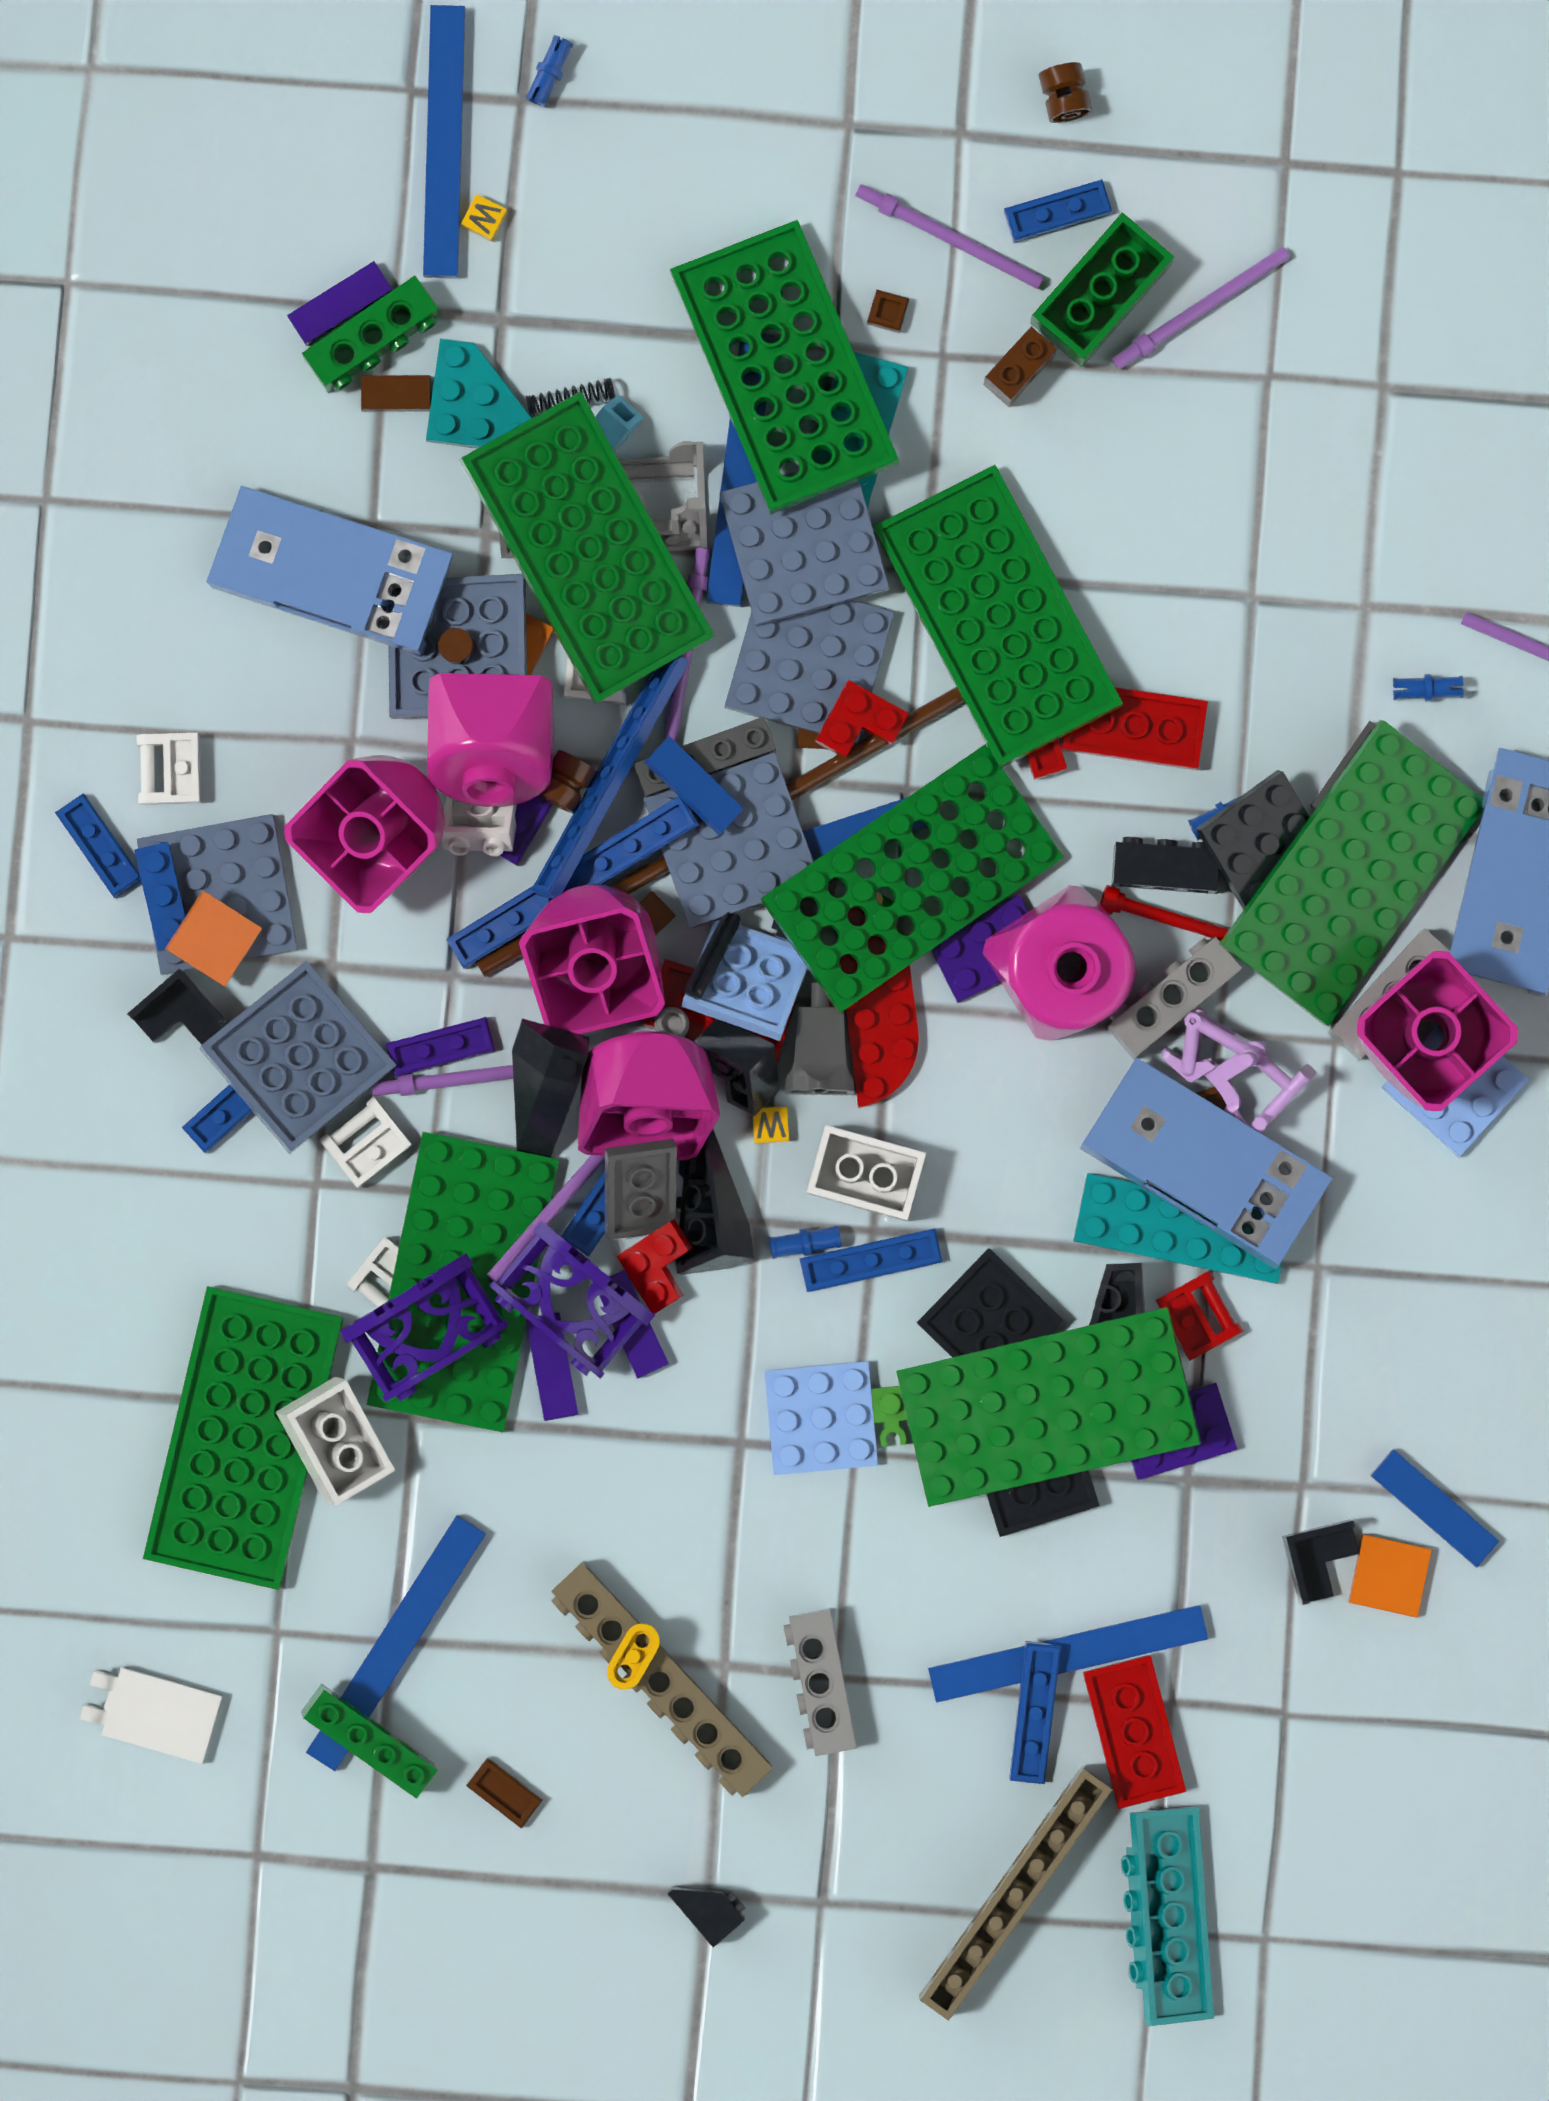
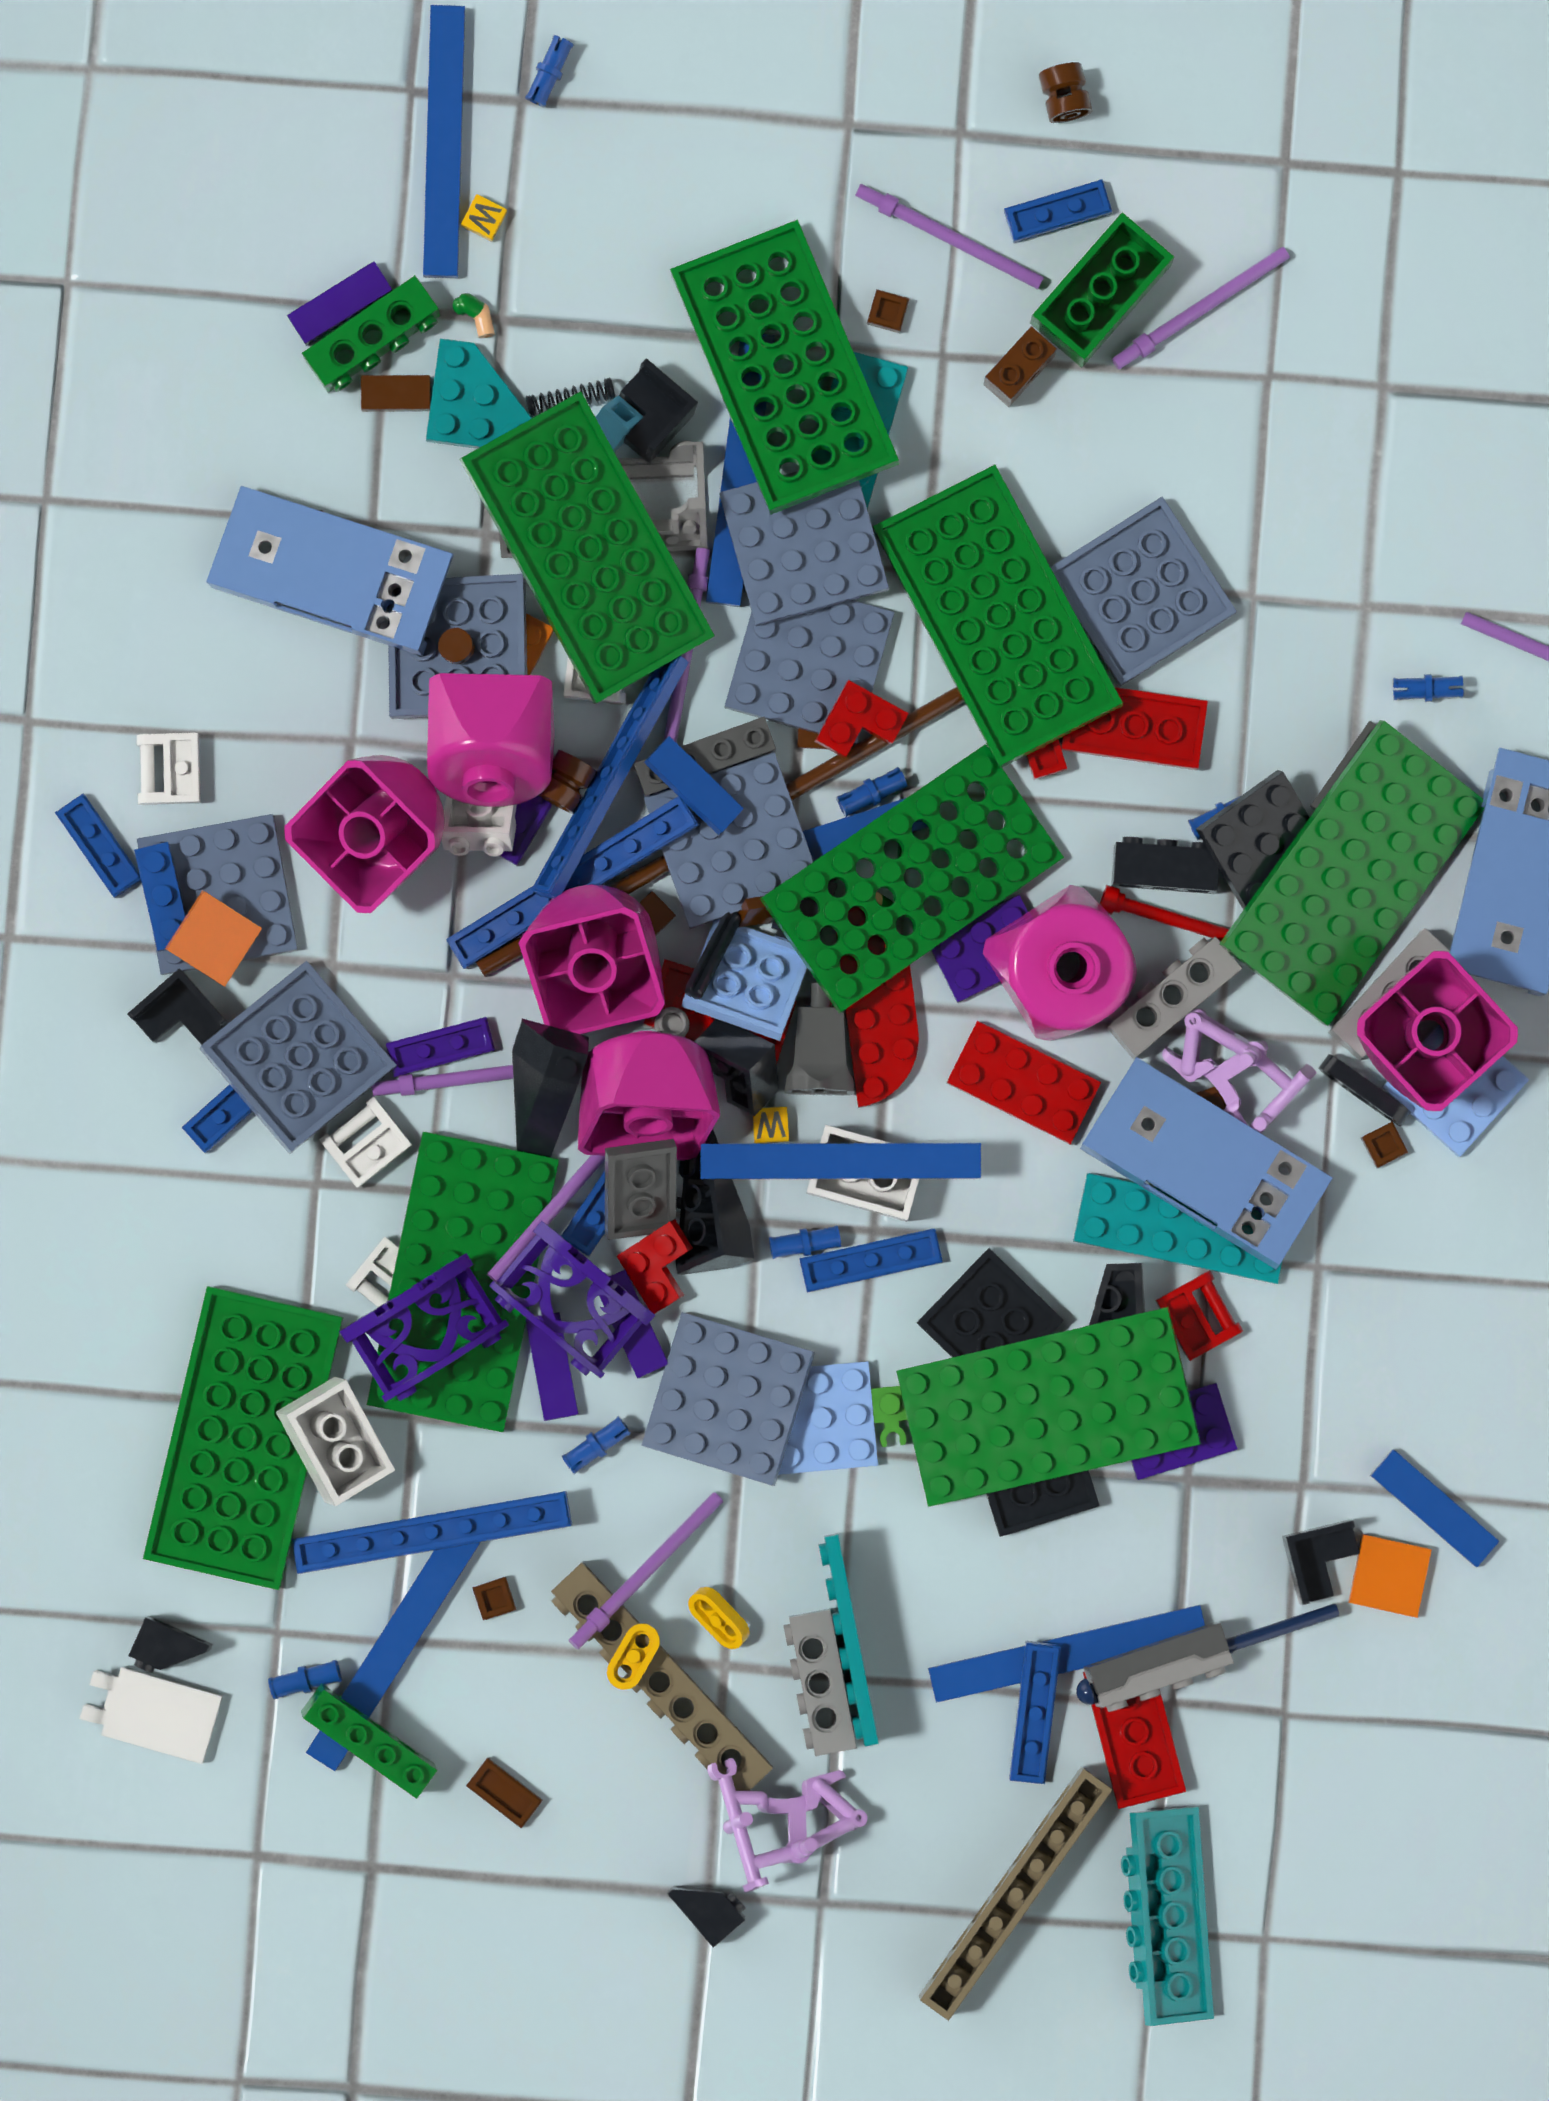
none -> black slope [128,1616,213,1673]
none -> blue pin [268,1660,342,1700]
none -> blue tile [292,1491,572,1574]
none -> arm [452,293,495,338]
none -> reddish brown tile [472,1576,517,1621]
none -> blue pin [562,1416,631,1474]
none -> medium lavender bar [569,1492,723,1650]
none -> black panel [619,359,698,464]
none -> sand blue plate [641,1312,815,1486]
none -> yellow plate [688,1587,750,1649]
none -> blue tile [701,1143,981,1179]
none -> lavender piece [707,1758,868,1893]
none -> reddish brown tile [737,896,773,928]
none -> teal plate [818,1533,879,1746]
none -> blue pin [836,767,908,817]
none -> red plate [946,1021,1101,1145]
none -> sand blue plate [1050,496,1237,687]
none -> piece [1076,1603,1340,1712]
none -> black beam [1318,1054,1411,1127]
none -> reddish brown tile [1361,1121,1408,1168]

